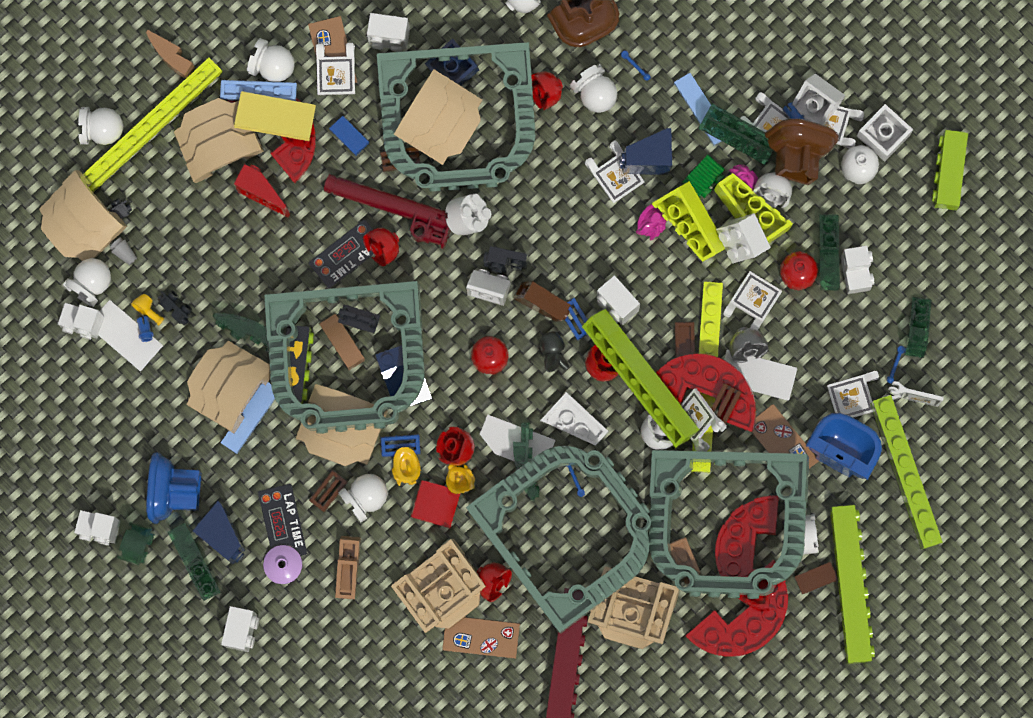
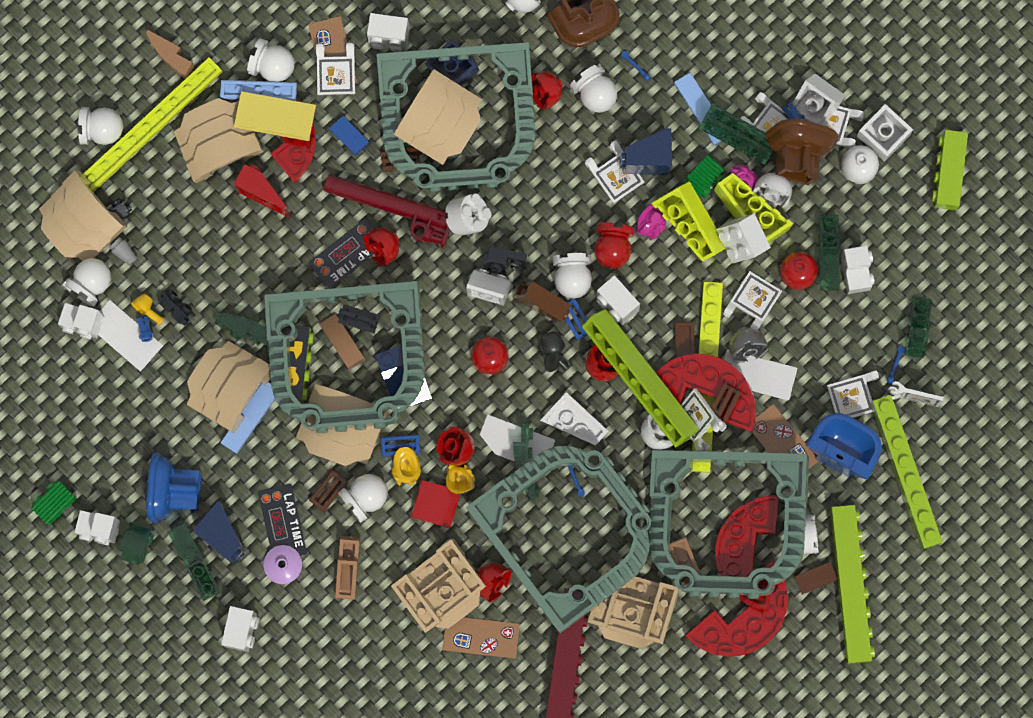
none -> green brick [31,480,77,526]
none -> white tile [553,253,592,299]
none -> red tile [594,222,634,269]

